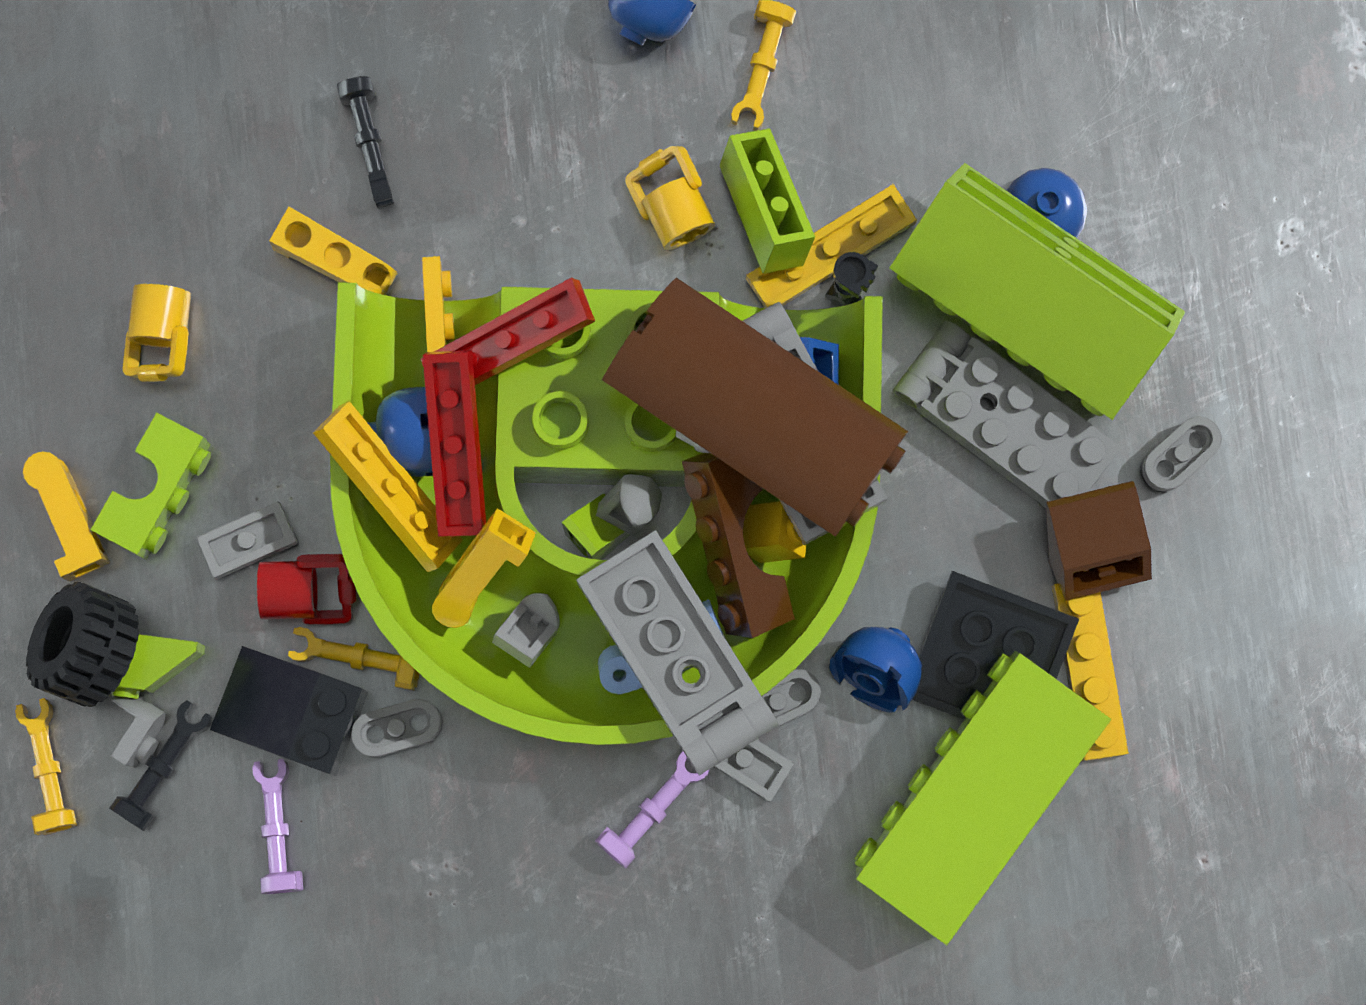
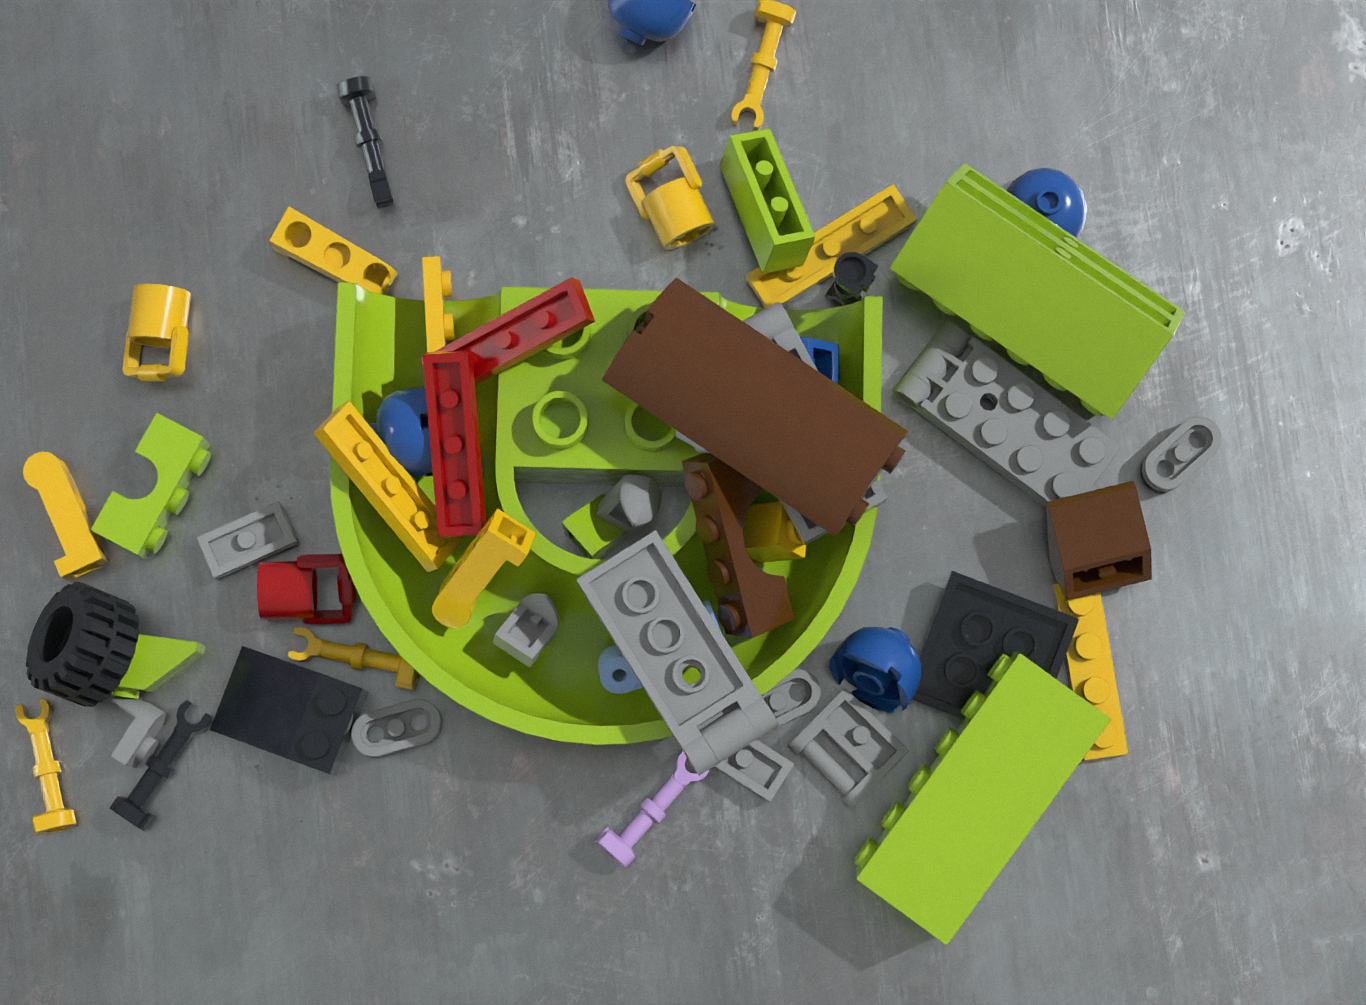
lavender piece [252,759,303,894] -> none
none -> light grey plate [788,688,909,809]

